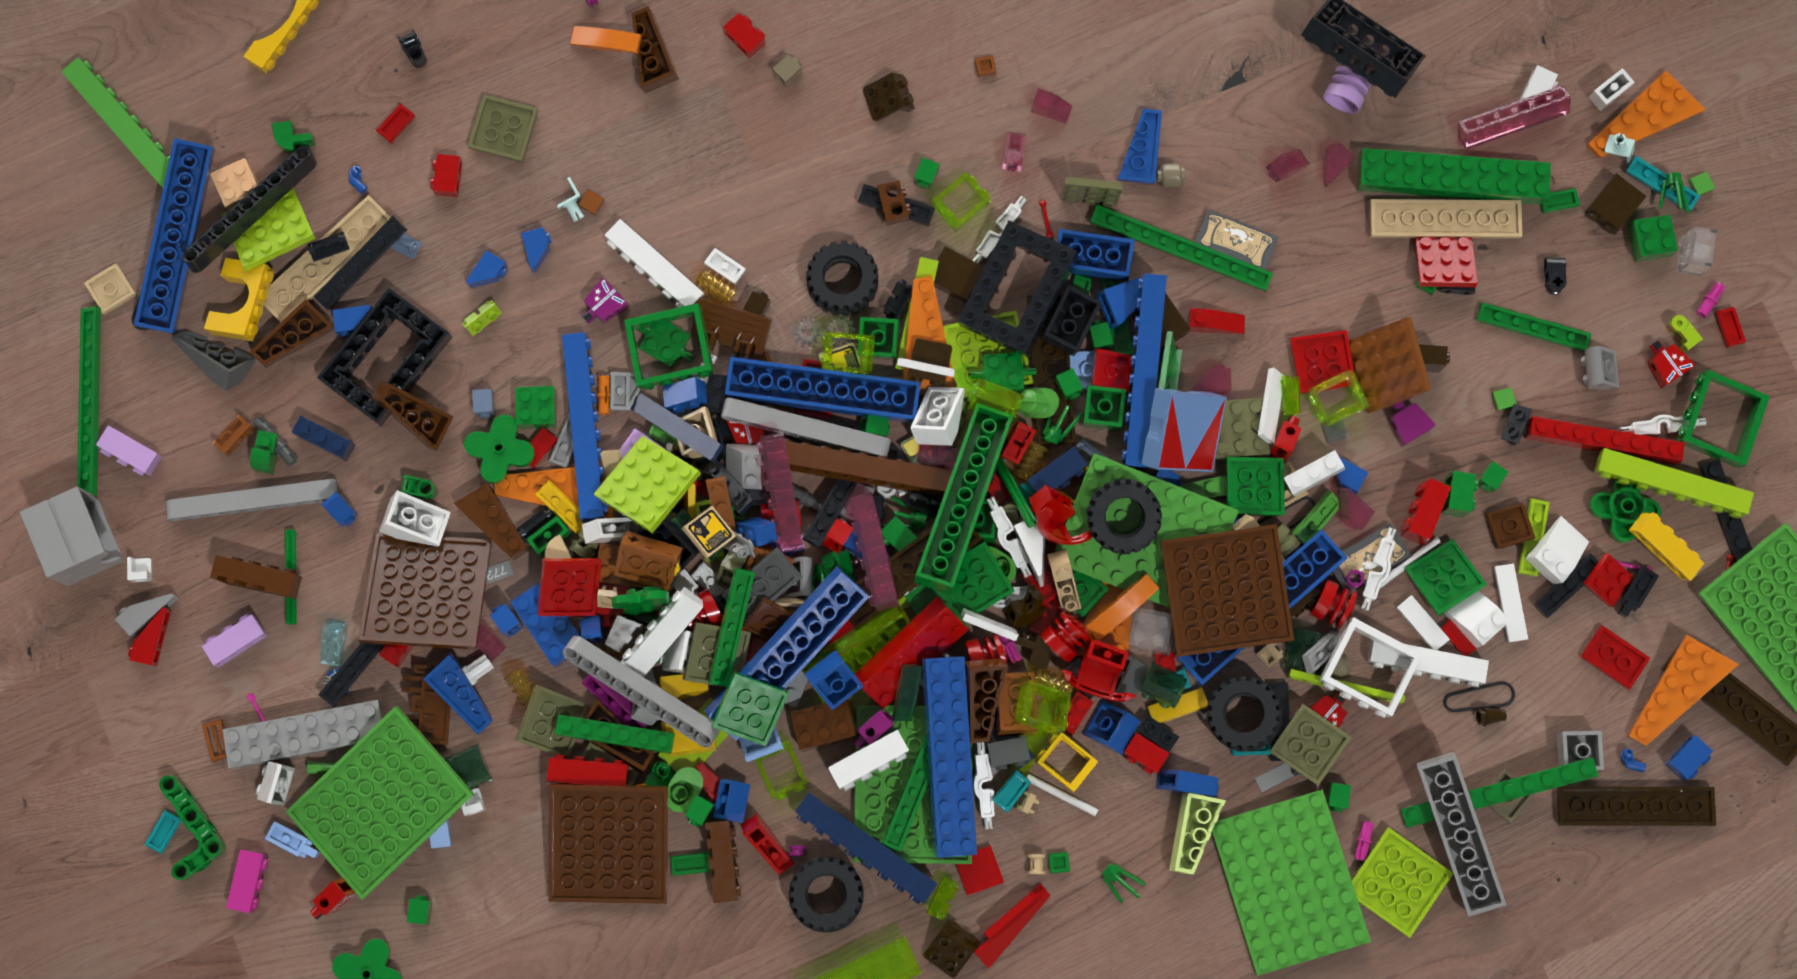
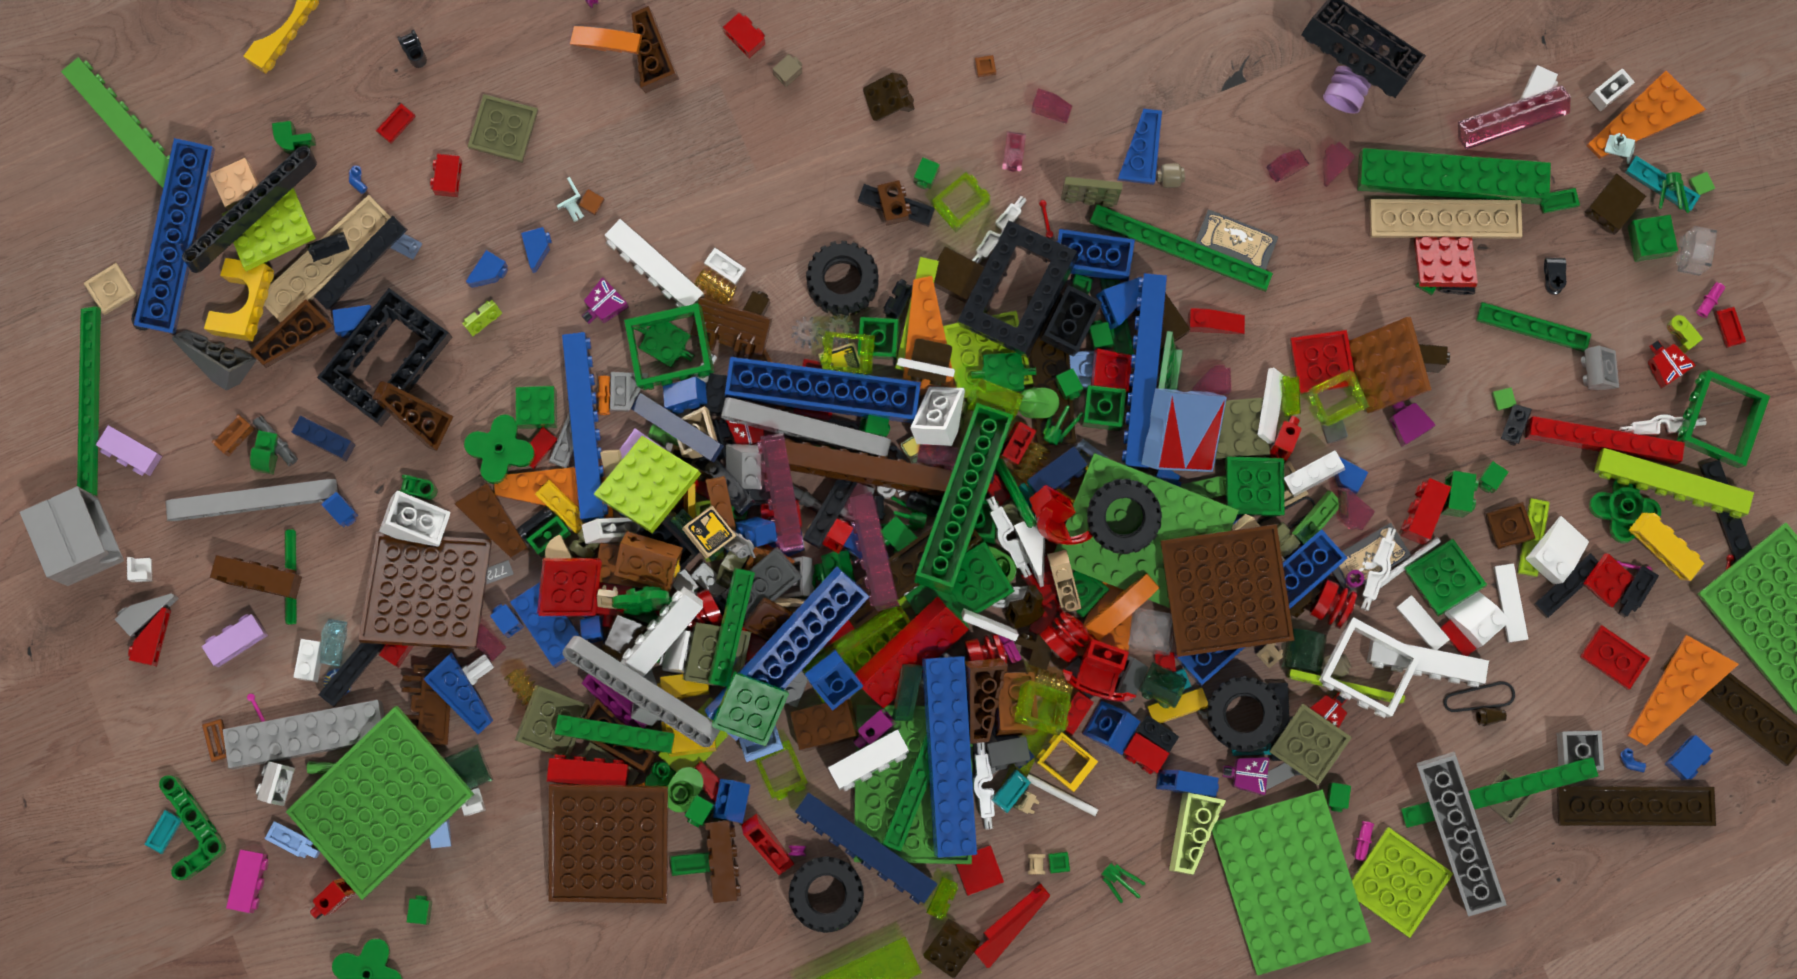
sand blue brick [472,389,495,419] -> none
light grey tile [1302,628,1341,674] -> none
none -> white brick [294,639,325,682]
none -> magenta torso [1222,758,1269,796]

